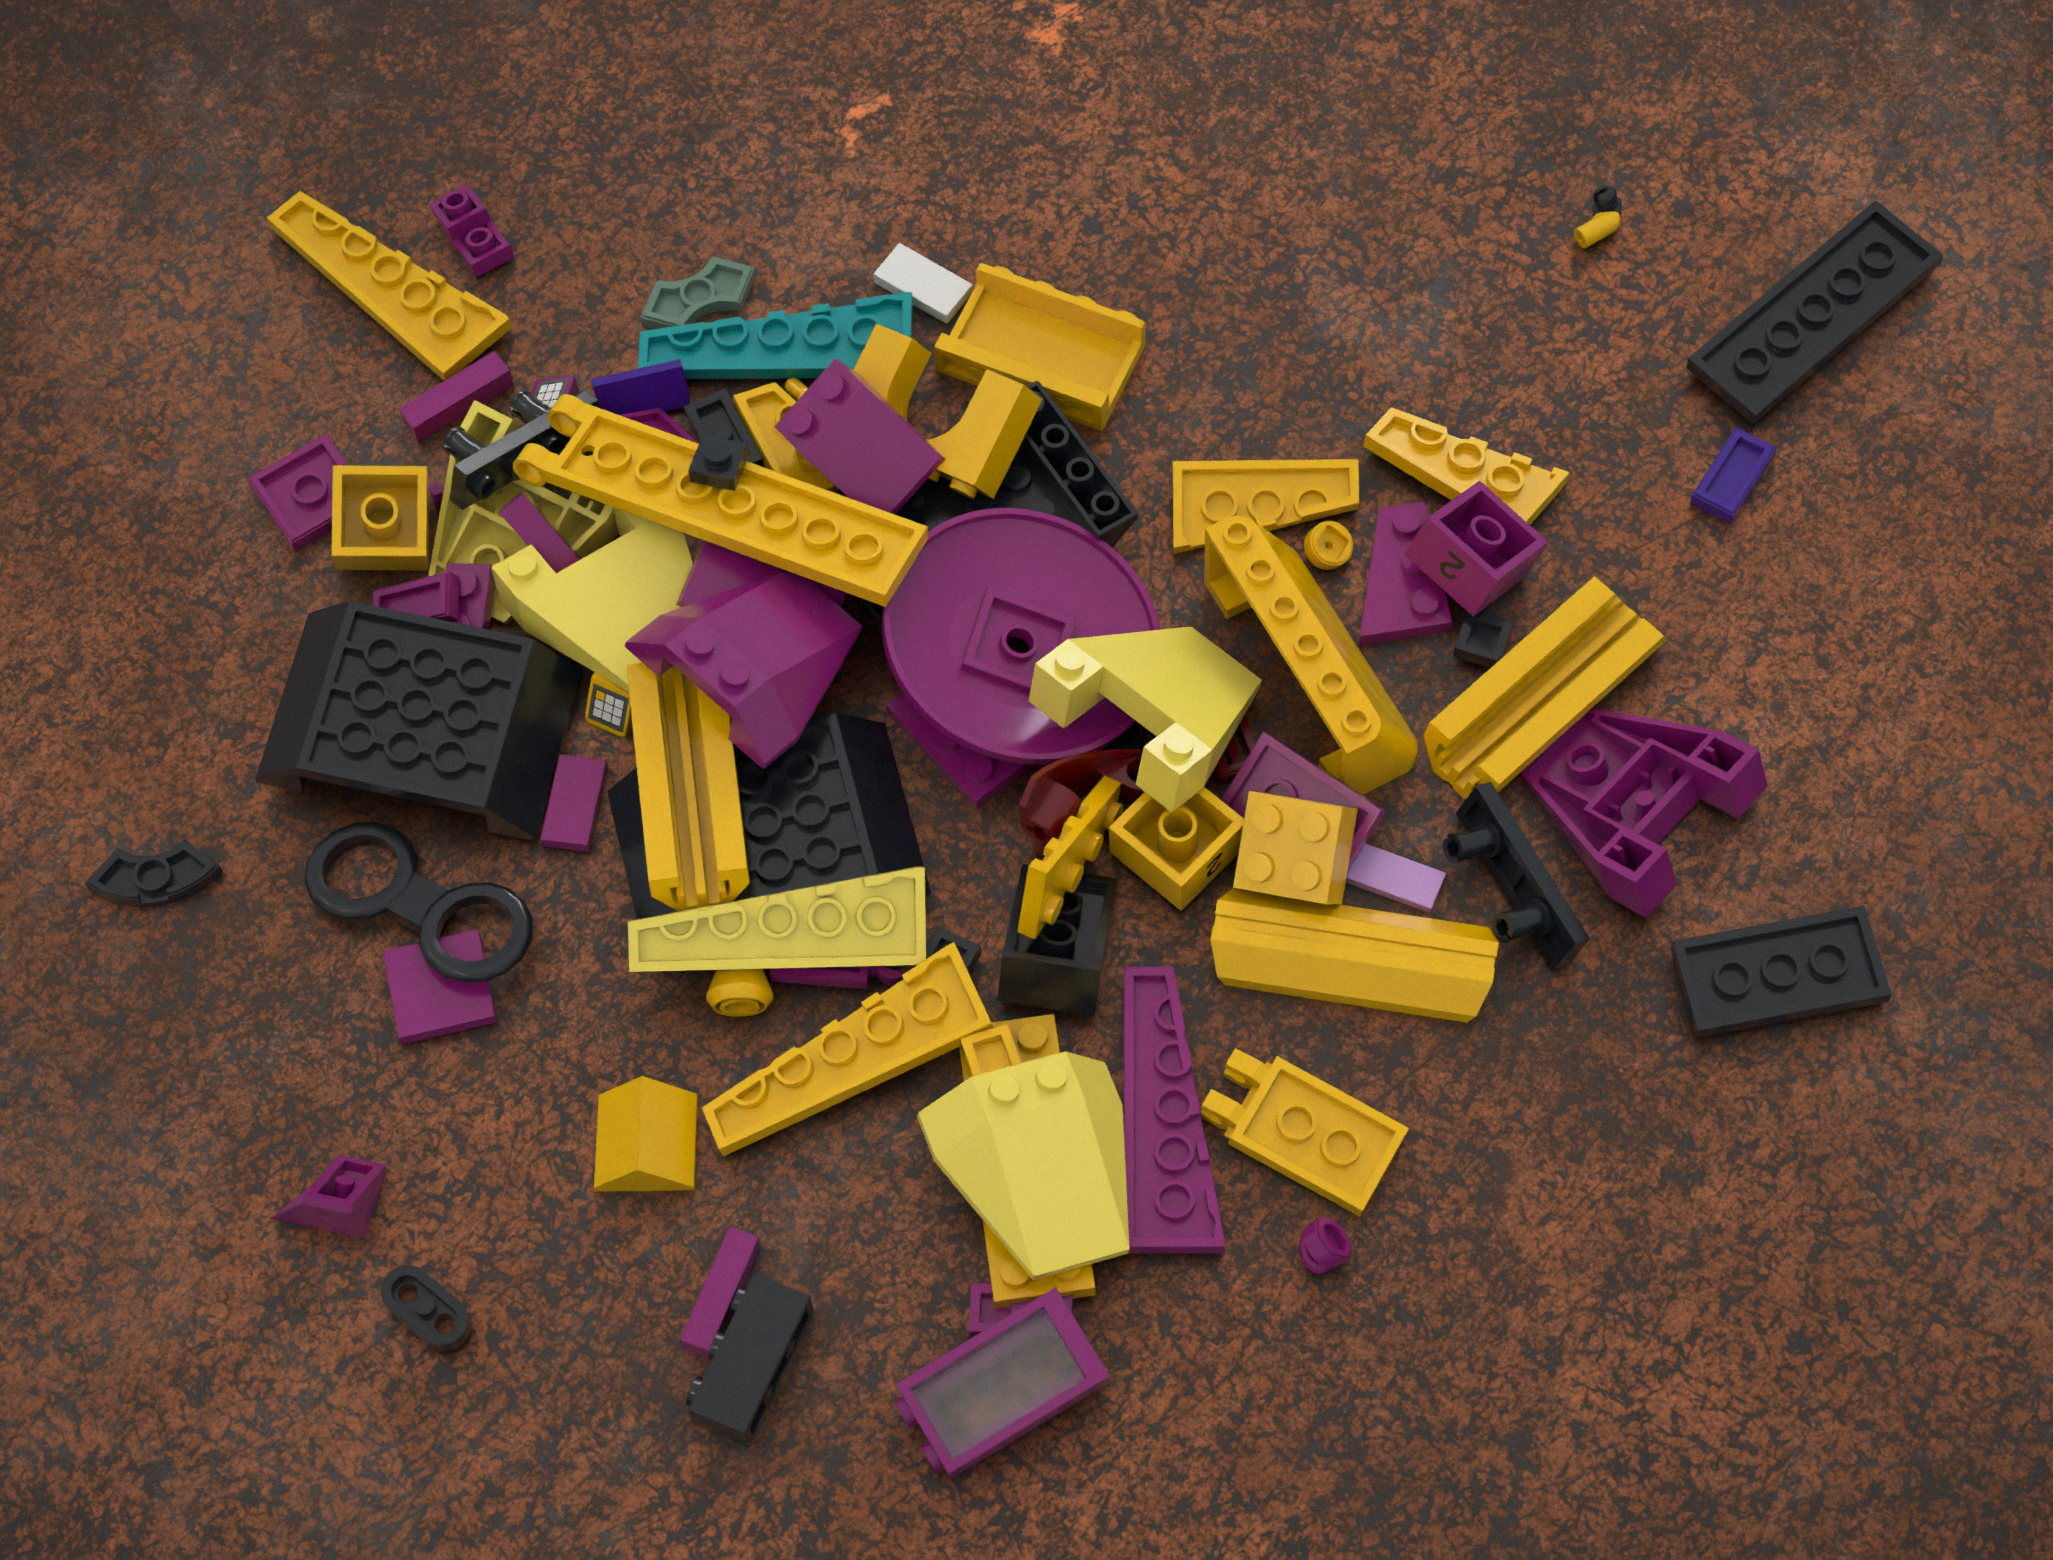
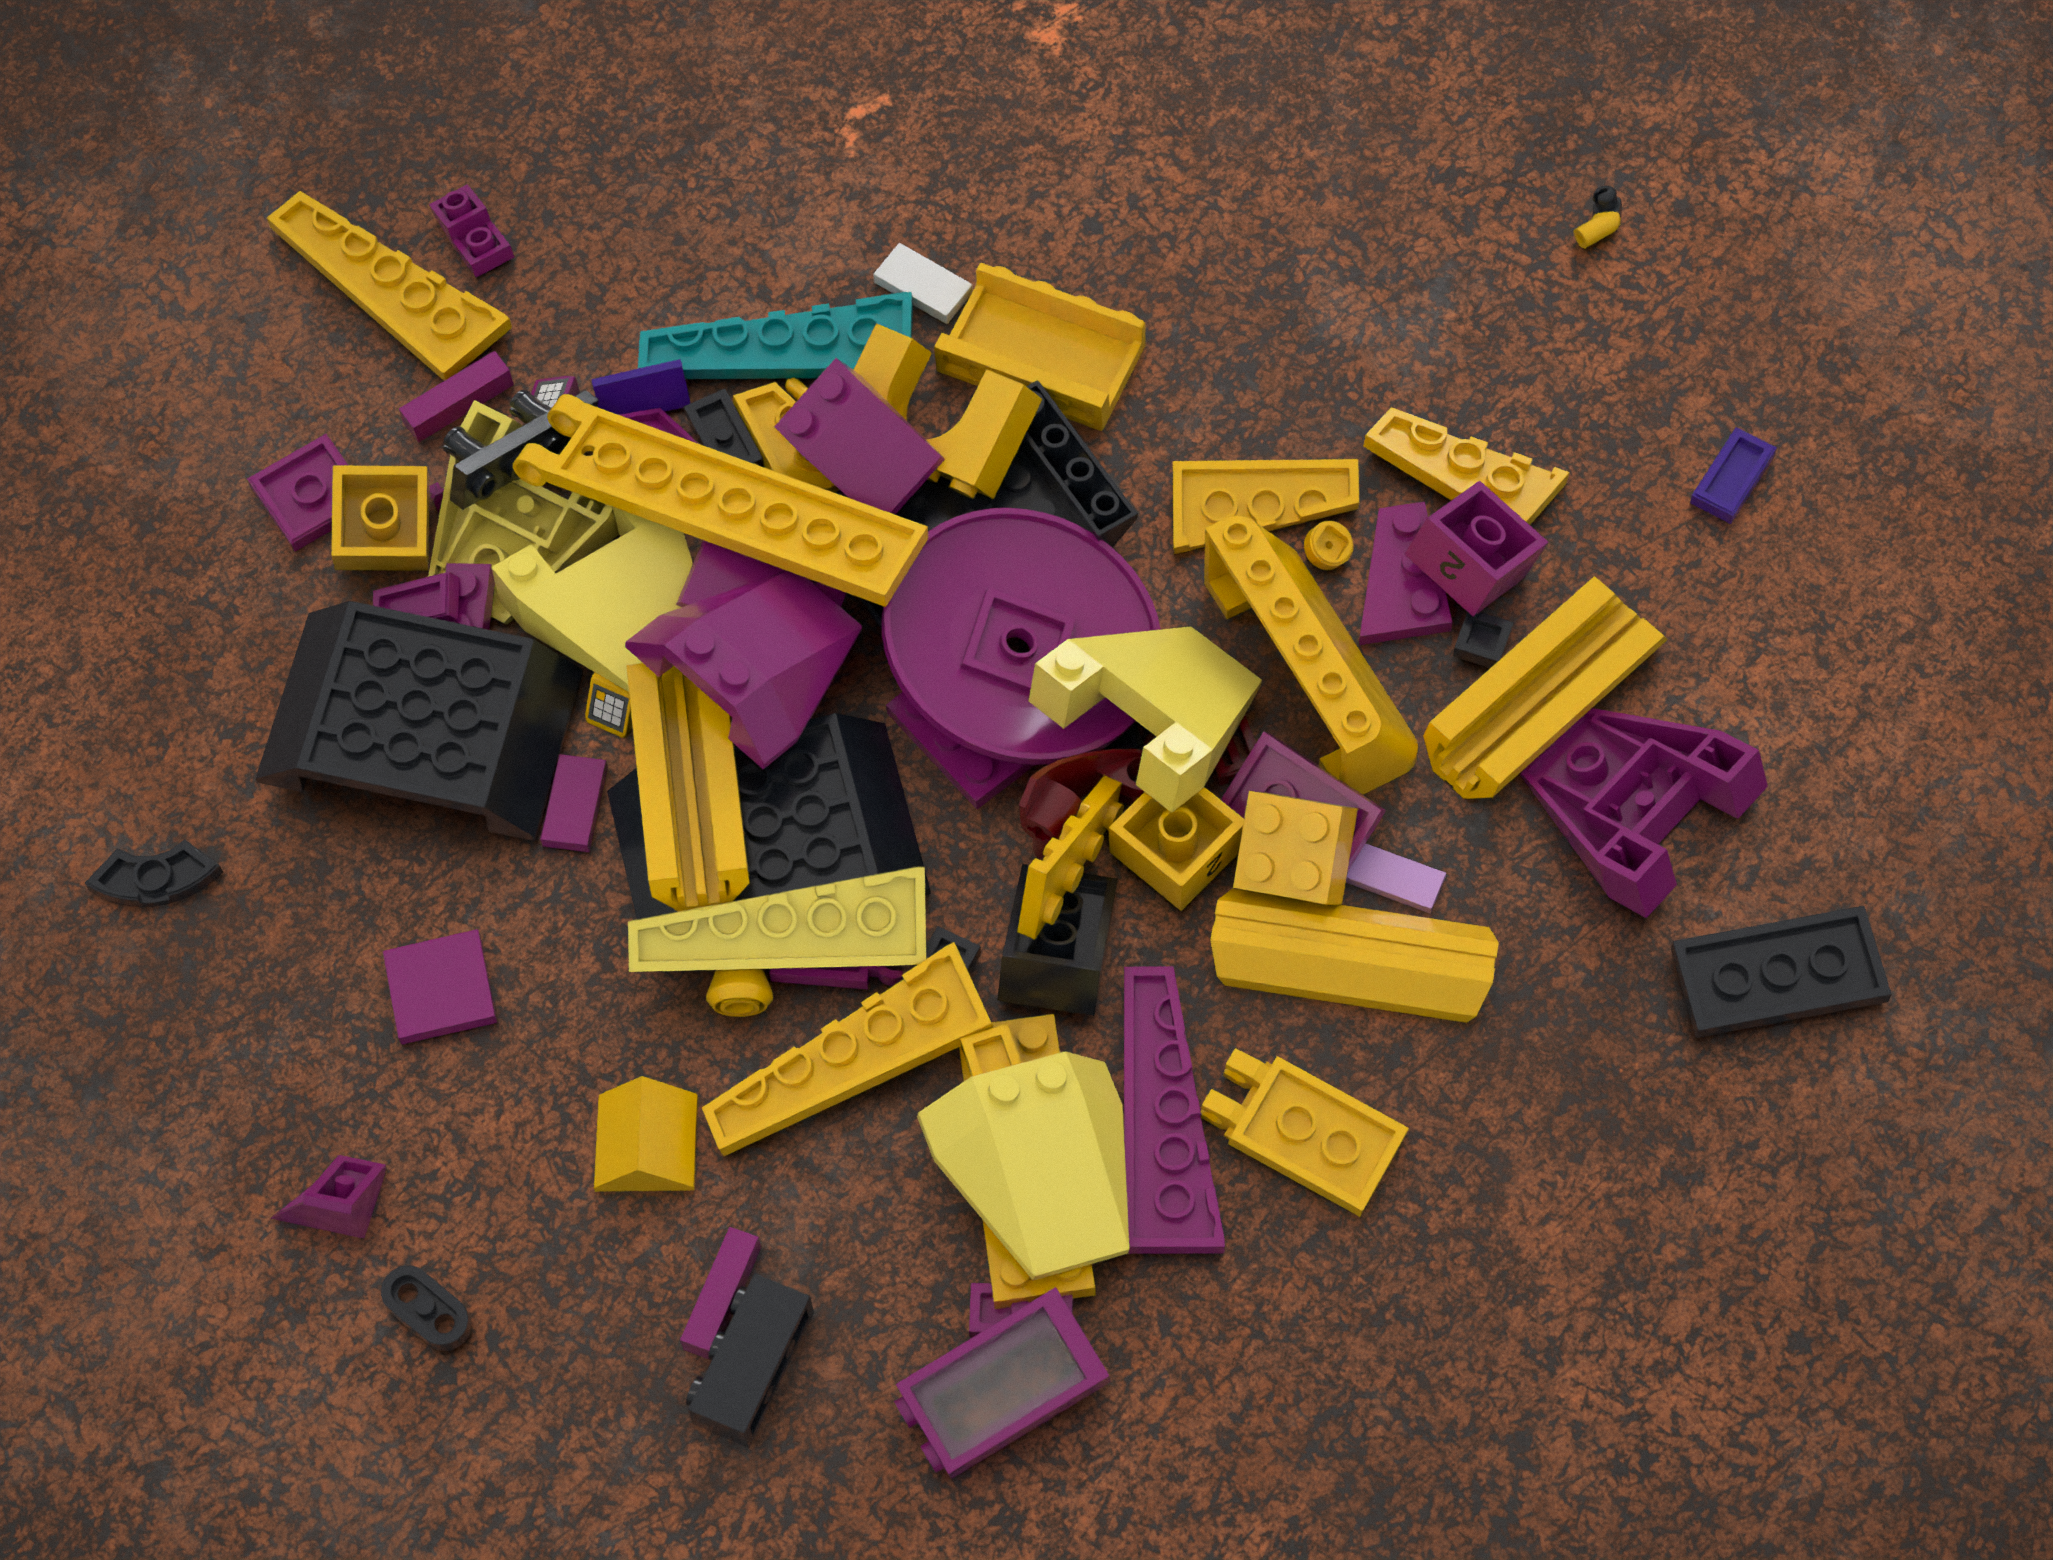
black bar [304,822,534,983] -> none
magenta piece [500,491,582,573] -> none
sand green tile [640,256,757,329] -> none
black plate [688,435,749,491] -> none
magenta tile [1299,1216,1351,1274] -> none
black plate [1442,782,1590,970] -> none
black plate [1686,200,1943,424] -> none

